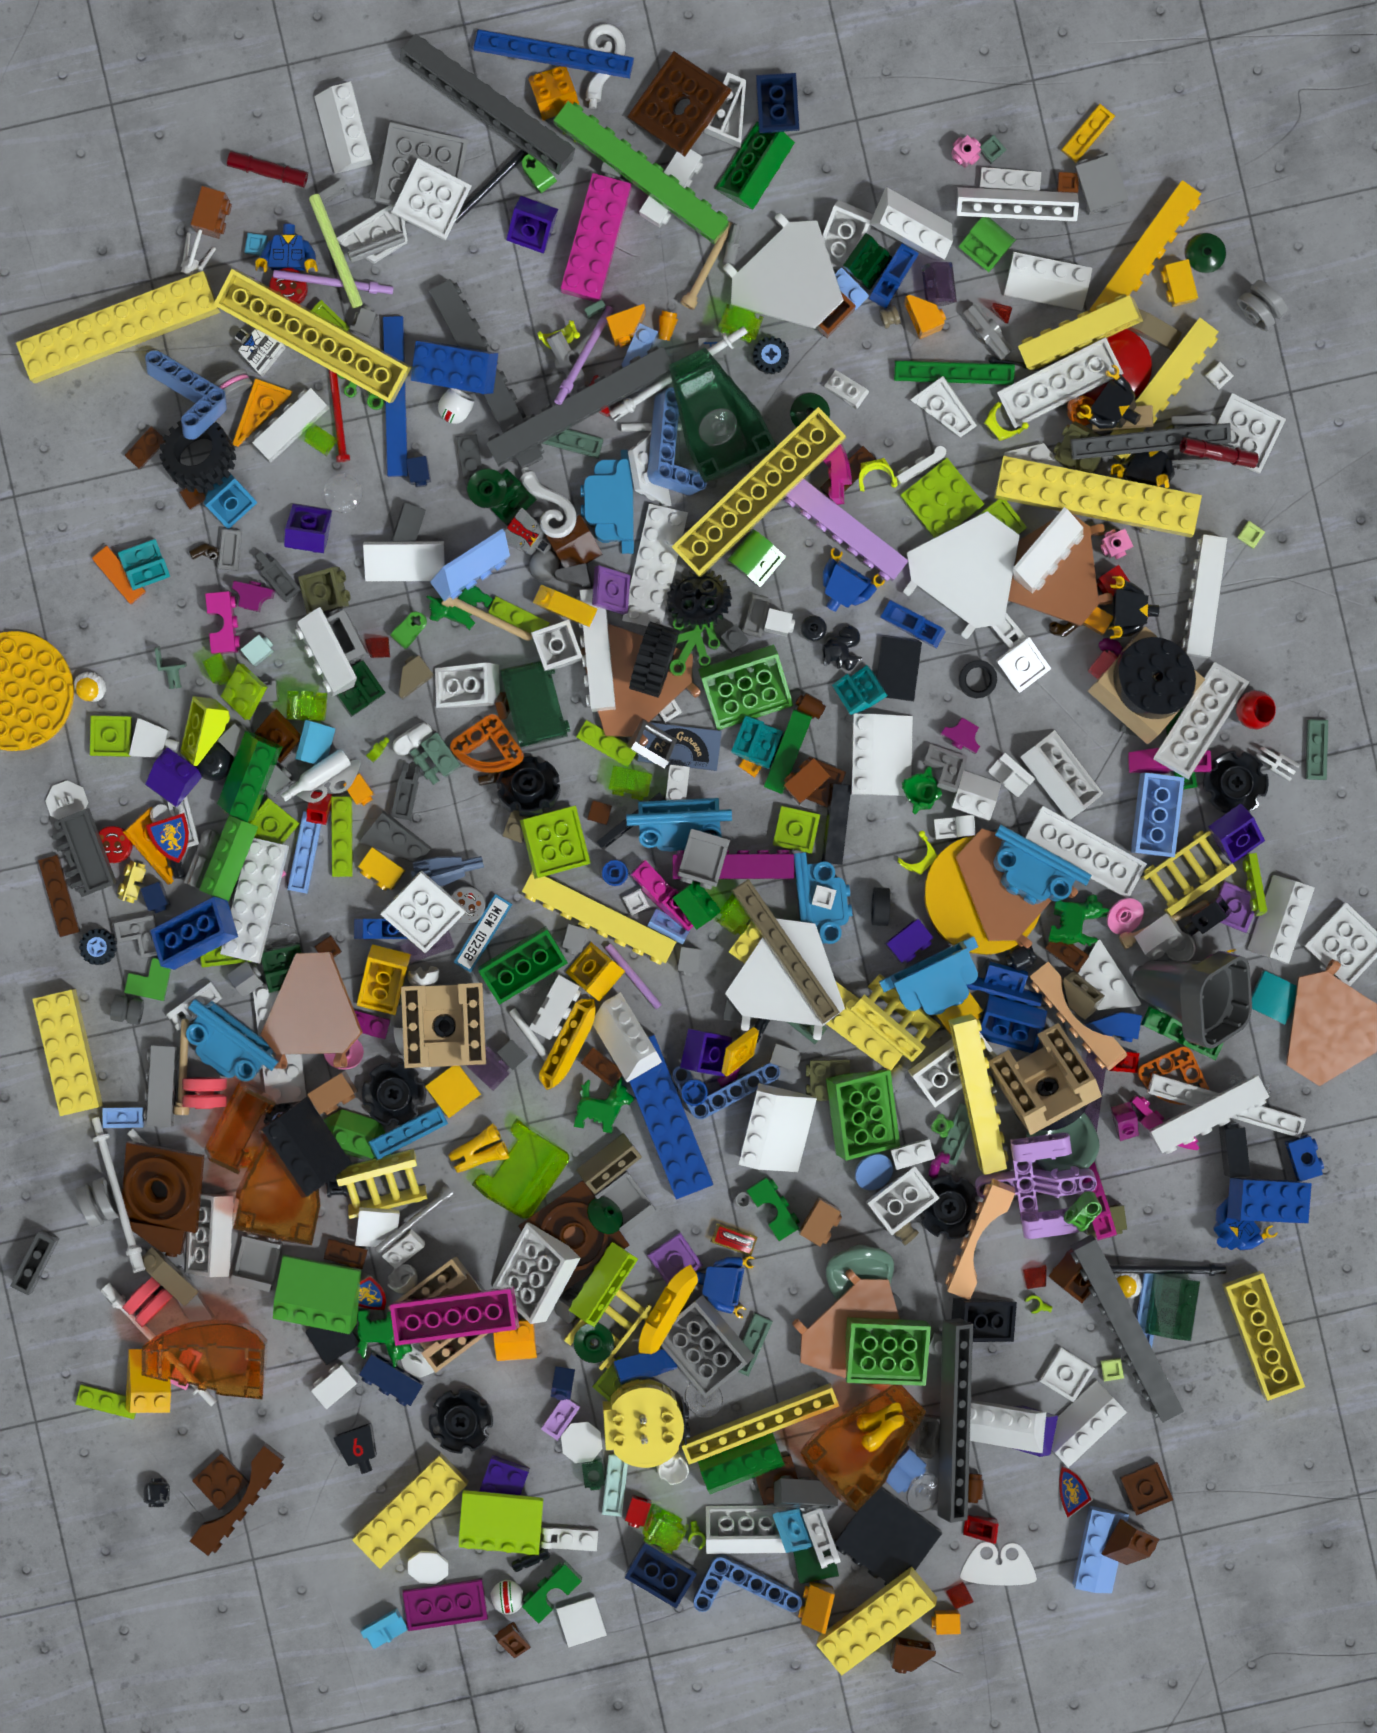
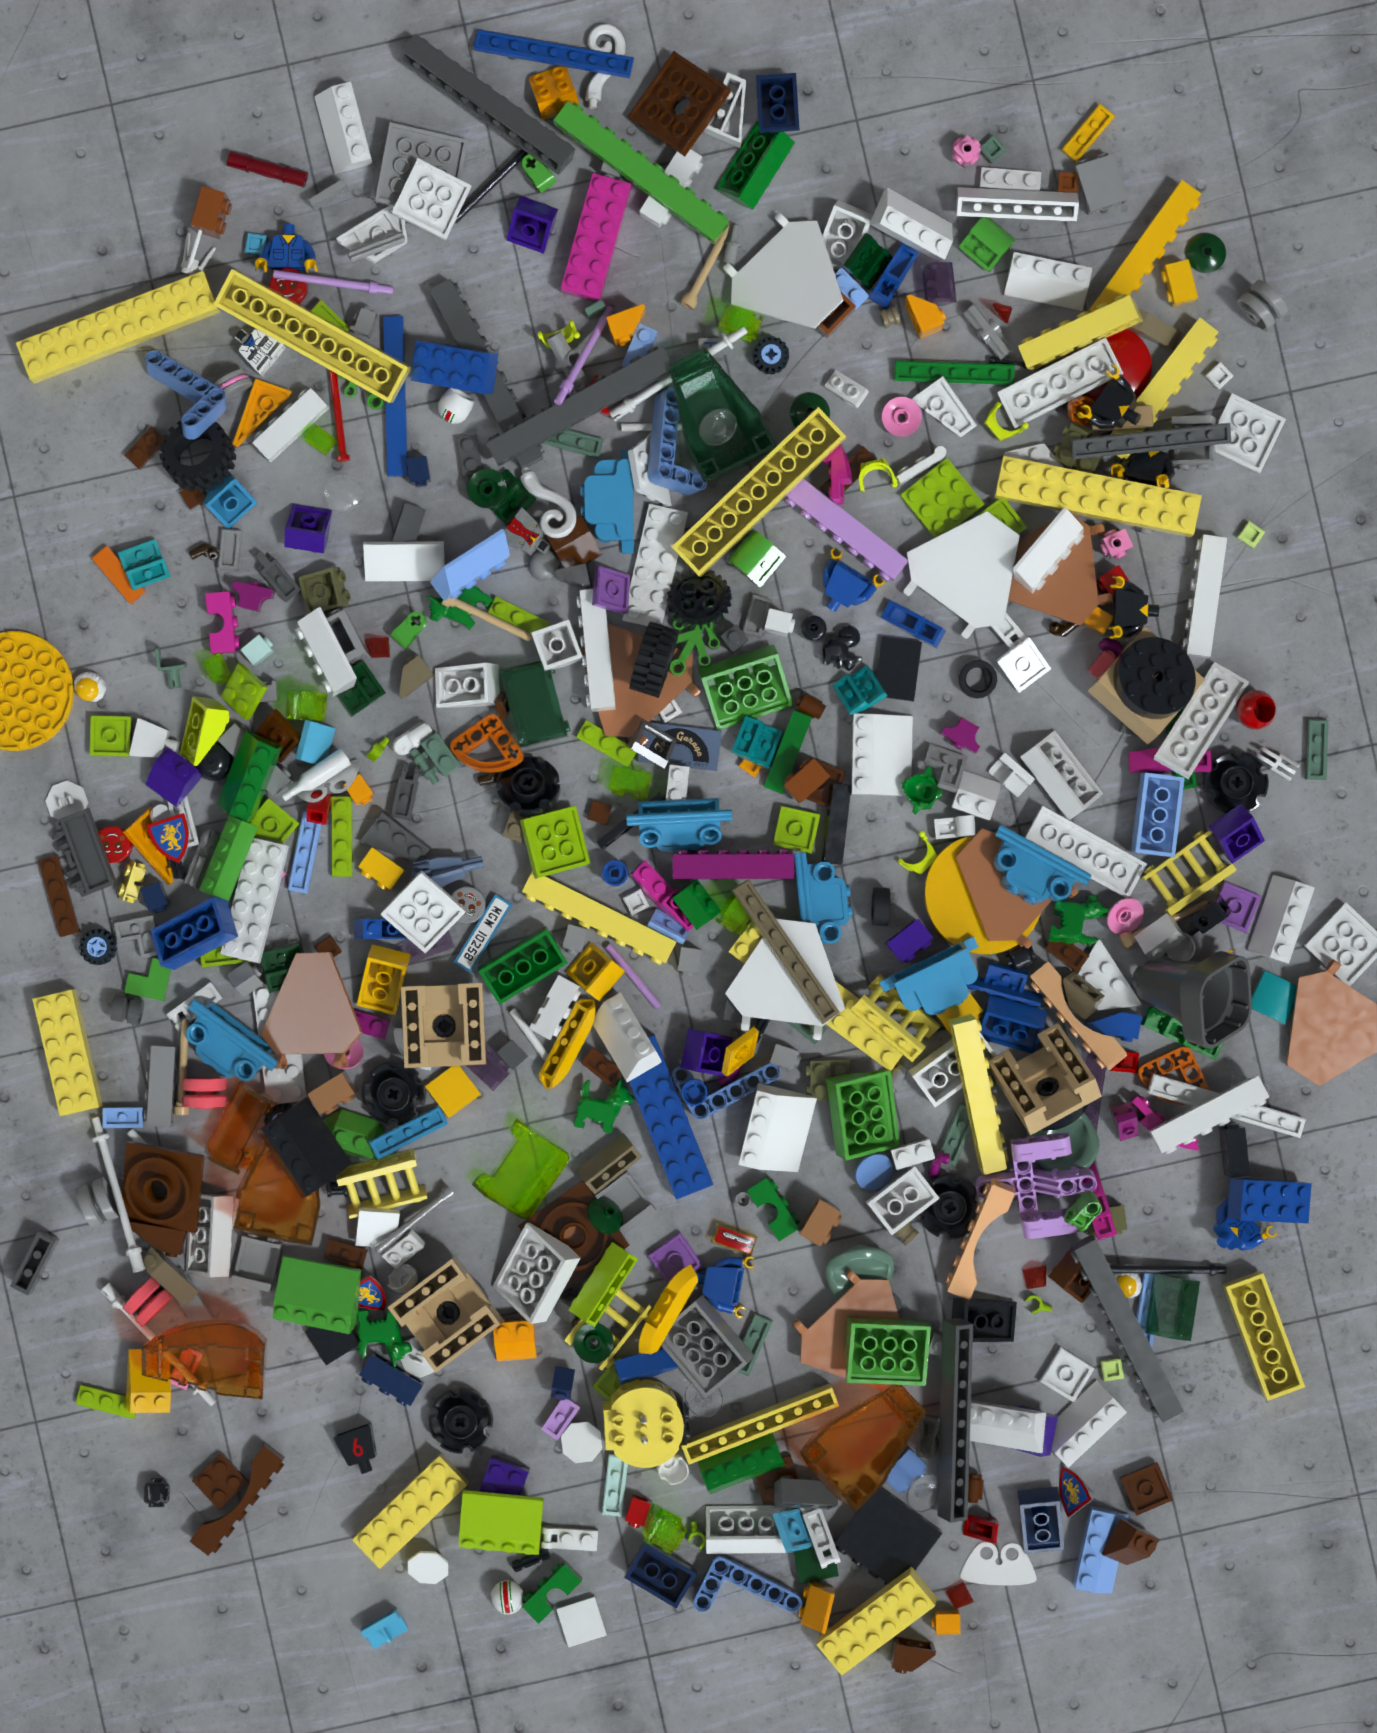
yellowish green axle [309,194,363,308] -> none
white brick [311,1363,359,1410] -> none
dark pink brick [390,1286,519,1346] -> none
magenta tile [402,1578,488,1631] -> none
white hair [407,966,439,986] -> none
yellow piece [448,1123,510,1173] -> none
reddish brown slope [494,1622,531,1659] -> none
yellow slope [533,585,598,627] -> none
clear green brick [582,1458,605,1491] -> none
light orange cone [658,311,678,341] -> none
light grey panel [677,829,730,890] -> none
white plate [812,885,836,910] -> none
yellow piece [857,1402,905,1452] -> none
bright green plate [931,1114,954,1138] -> none
dark red piece [1179,437,1259,468] -> none
lime plate [1243,853,1267,916] -> none
blue brick [1285,1135,1324,1182] -> none
none -> bright pink dish [882,397,922,437]
none -> dark blue slope [1018,1486,1065,1554]

